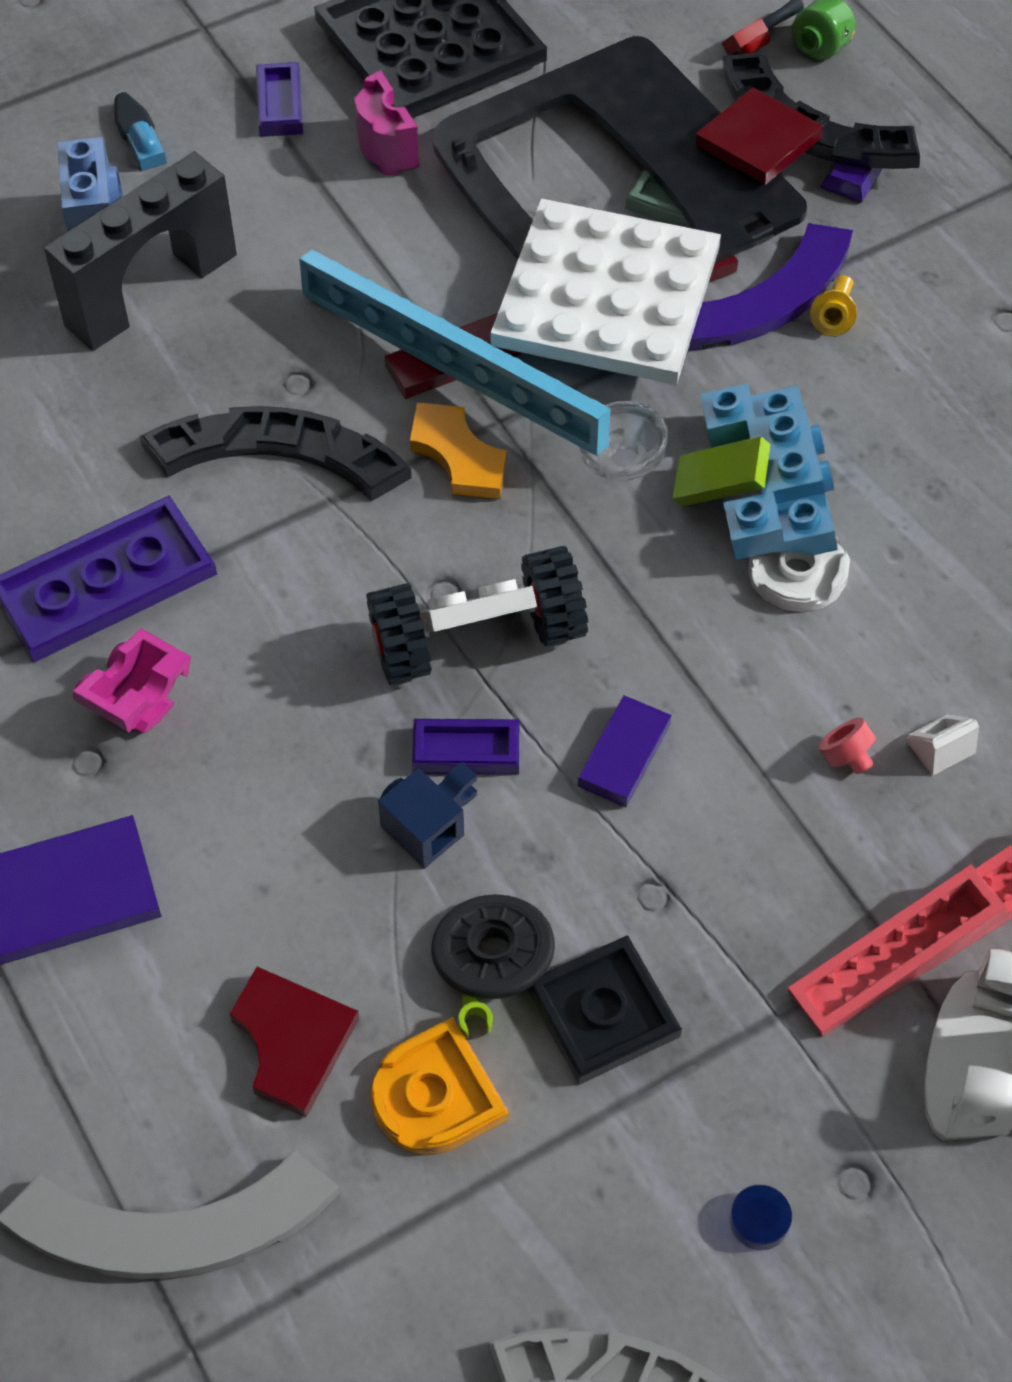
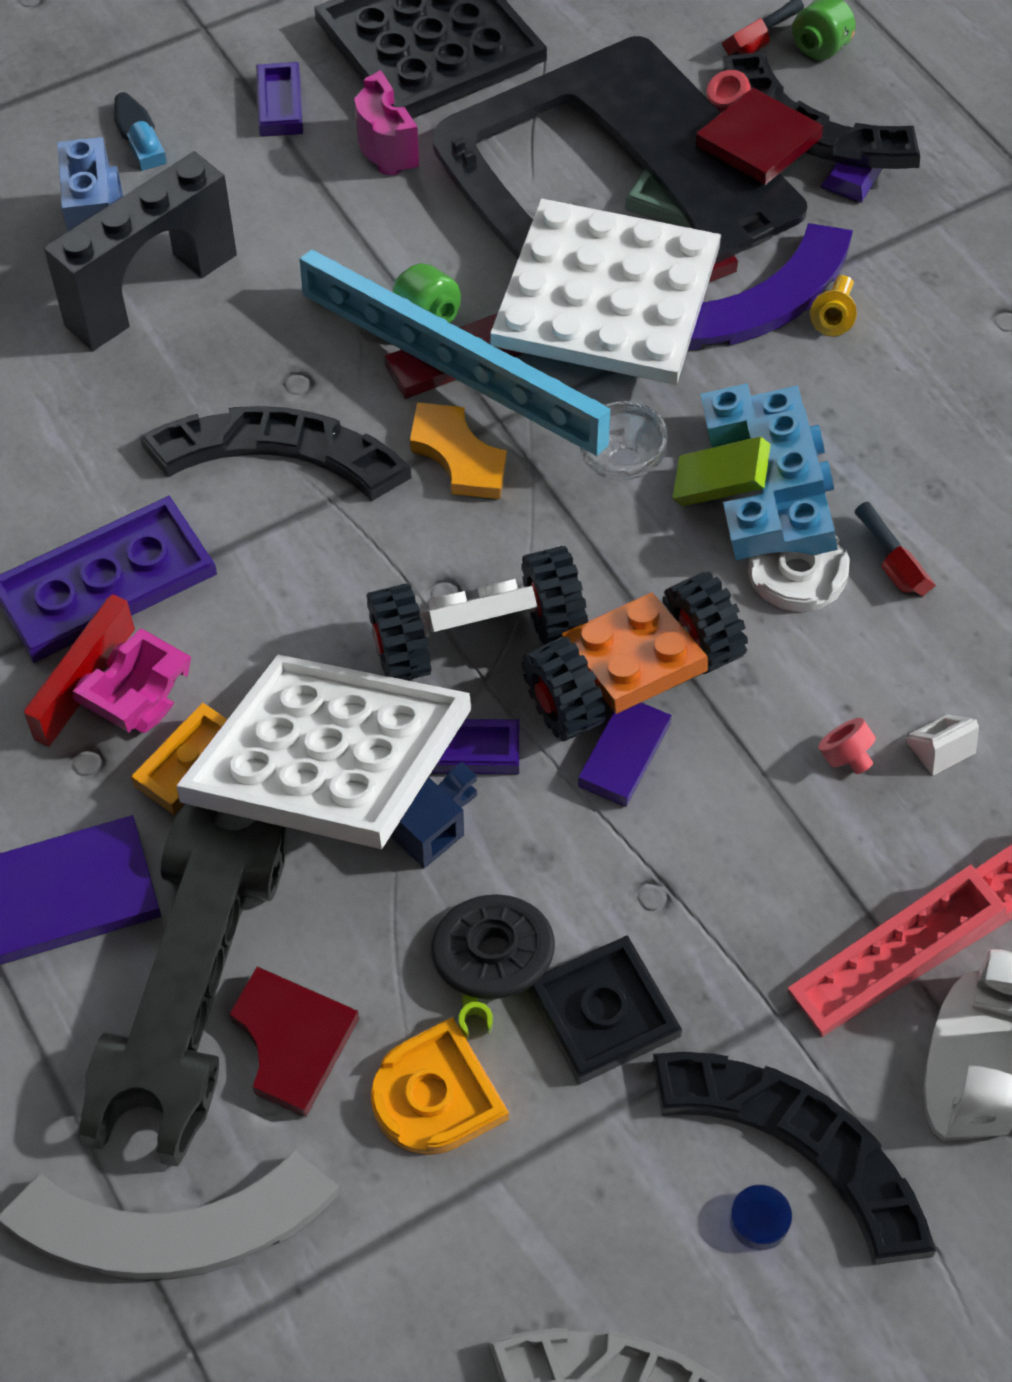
none -> red tile [24,594,135,747]
none -> pearl dark grey piece [79,804,287,1167]
none -> light orange plate [131,703,228,815]
none -> white plate [177,654,471,849]
none -> bright green head [392,263,461,323]
none -> plate [521,572,748,741]
none -> black tile [652,1052,936,1265]
none -> coral tile [706,70,751,113]
none -> red piece [854,501,936,597]

